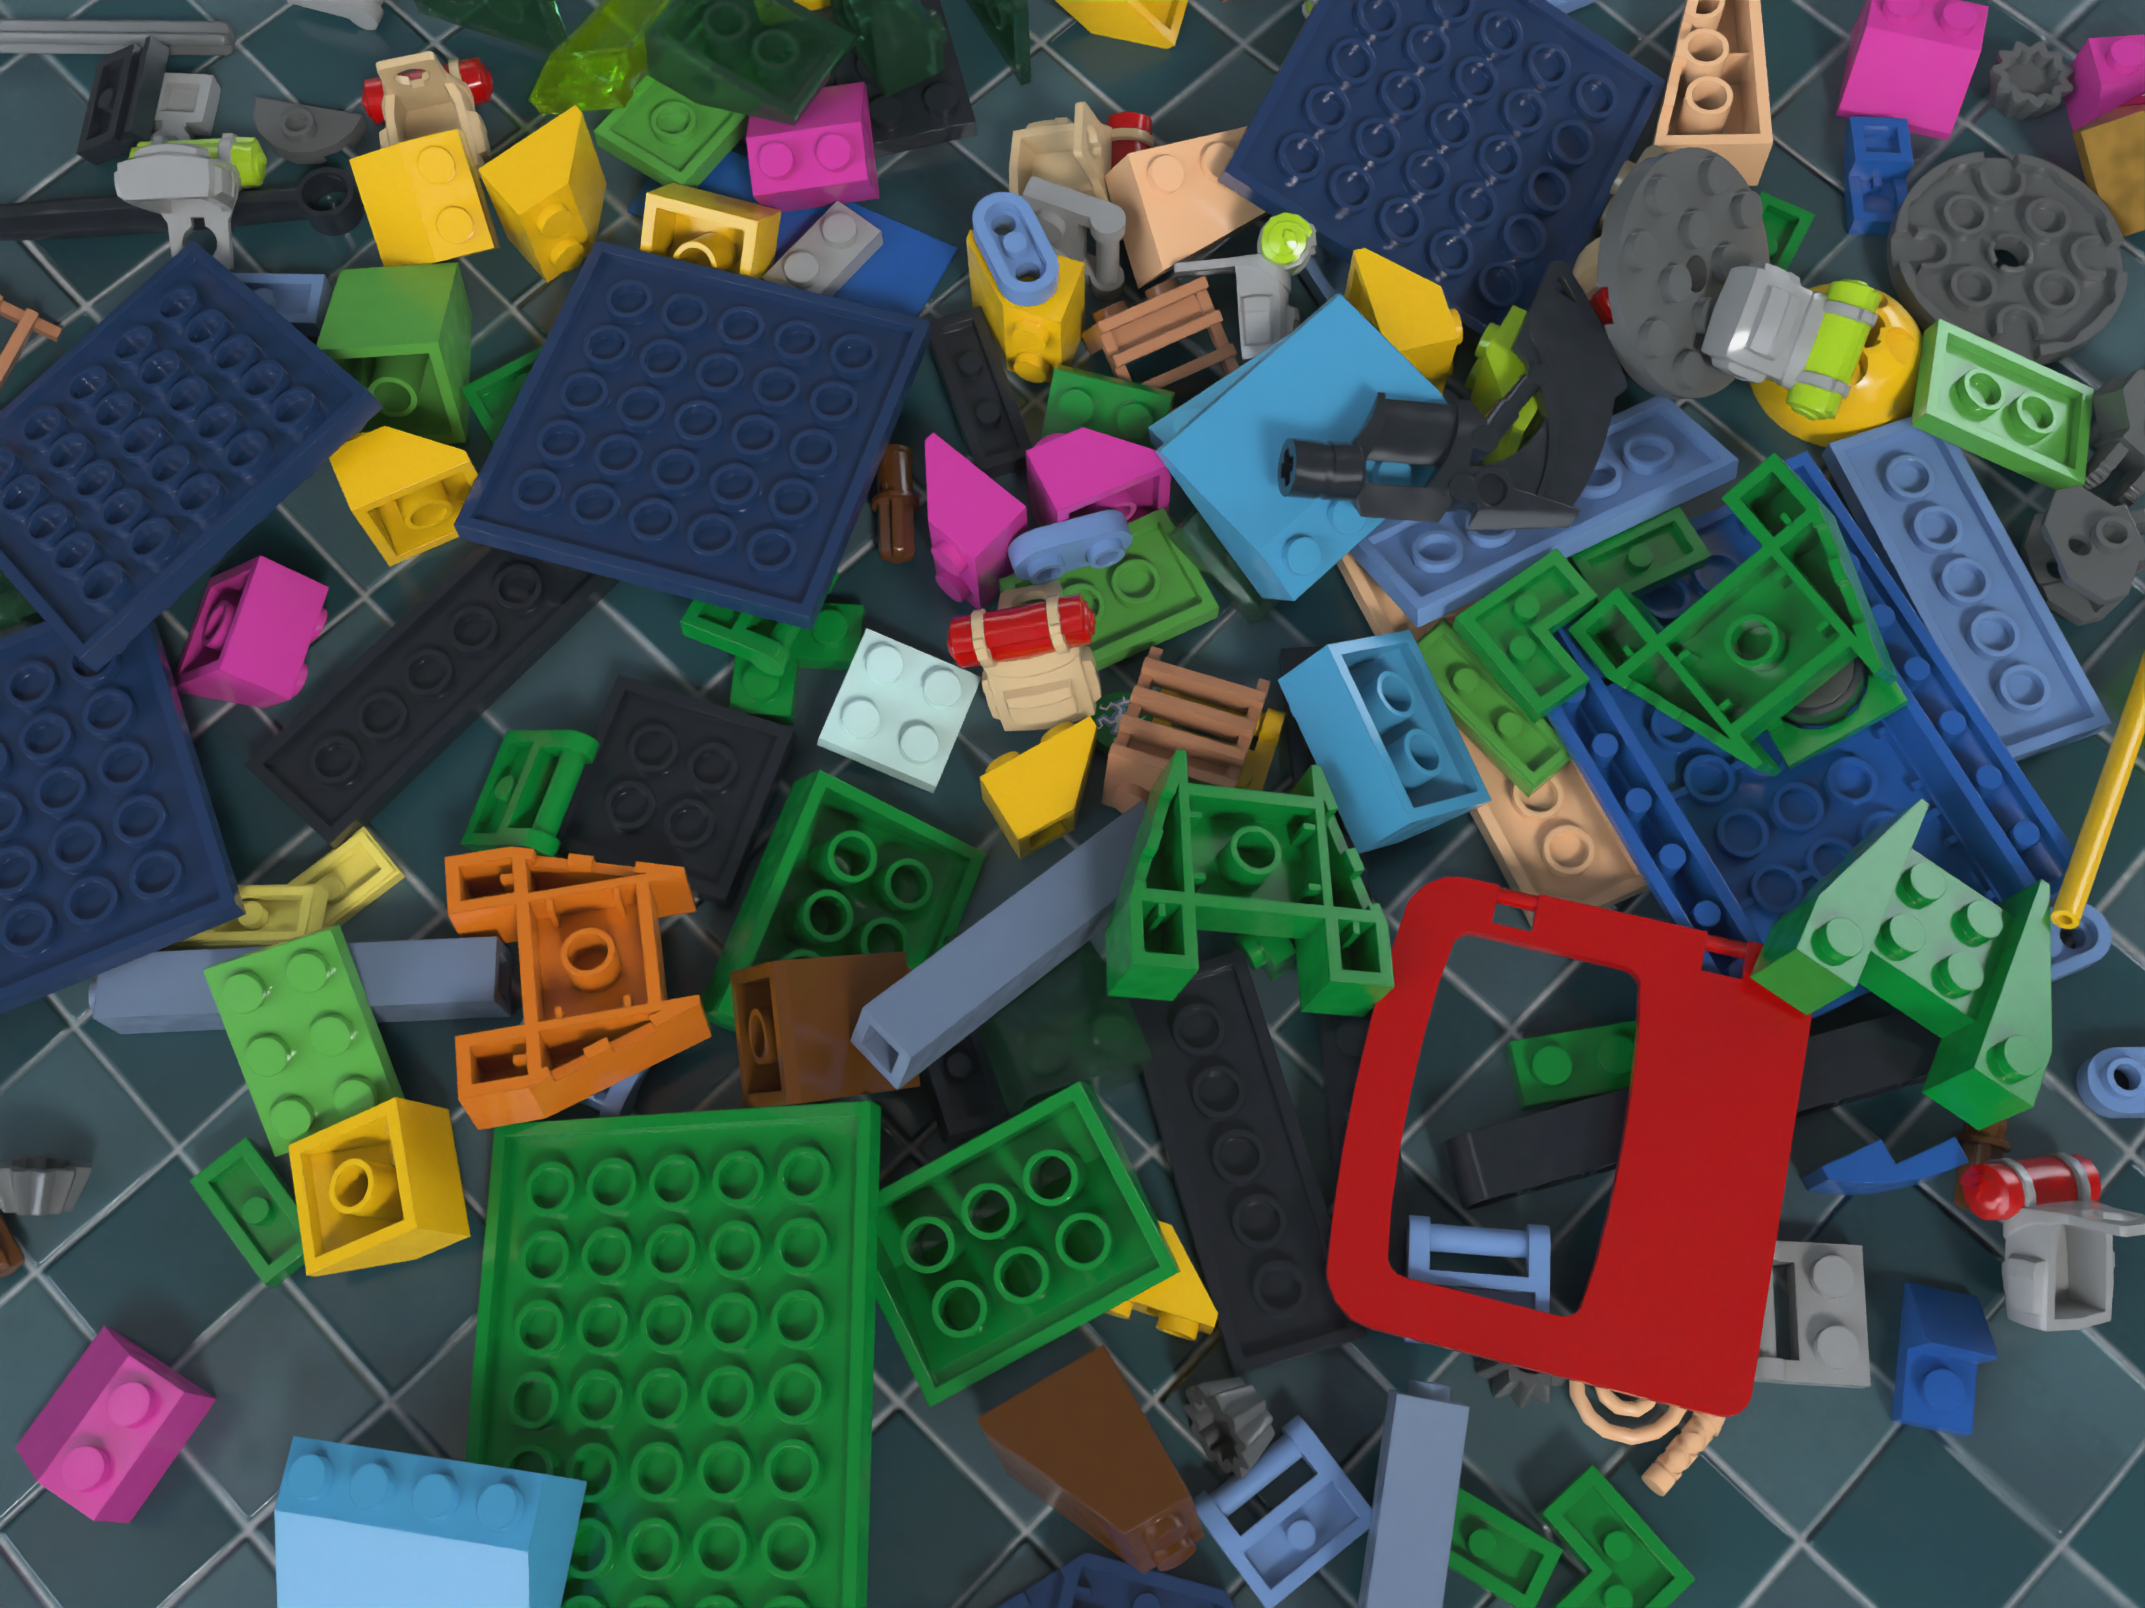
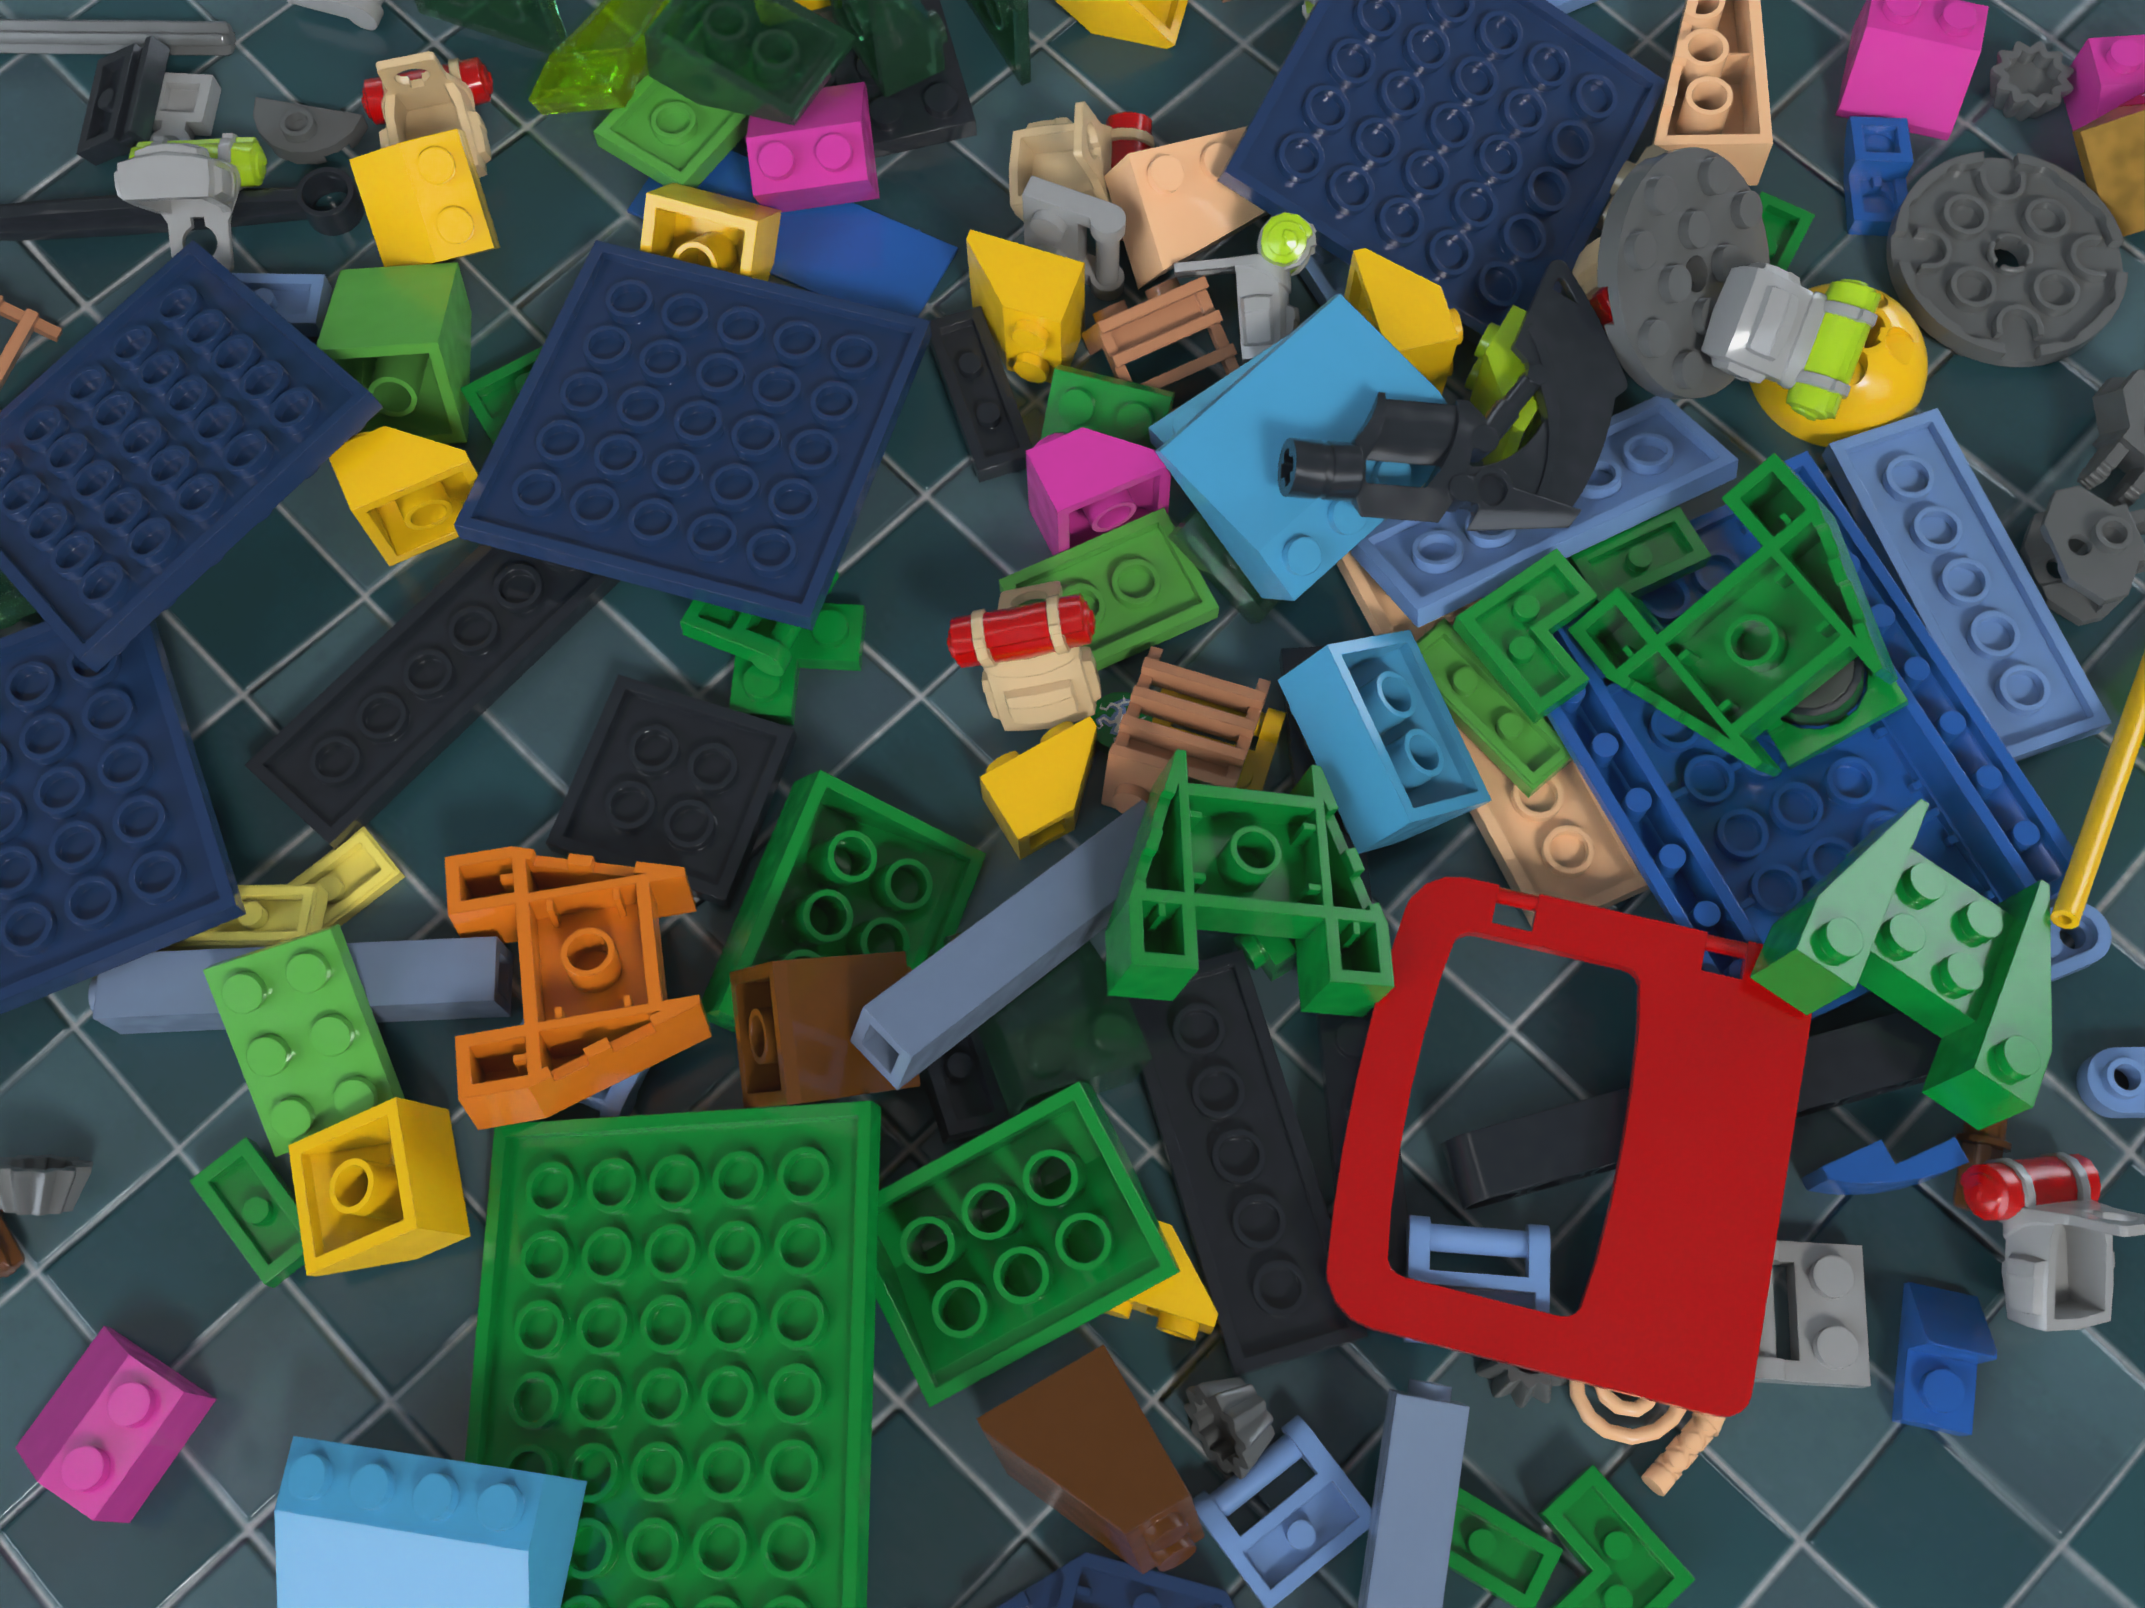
dark pink slope [173,555,329,708] -> none
green plate [460,730,600,857] -> none
yellow slope [478,105,607,283] -> none
light grey plate [762,200,883,297] -> none
light aqua plate [817,628,982,793] -> none
reddish brown axle [872,444,920,565] -> none
dark pink slope [925,432,1028,610] -> none
medium blue plate [972,192,1059,307] -> none
medium blue plate [1007,510,1133,584] -> none
green plate [1505,1021,1636,1111] -> none
bright green plate [1911,318,2094,490] -> none

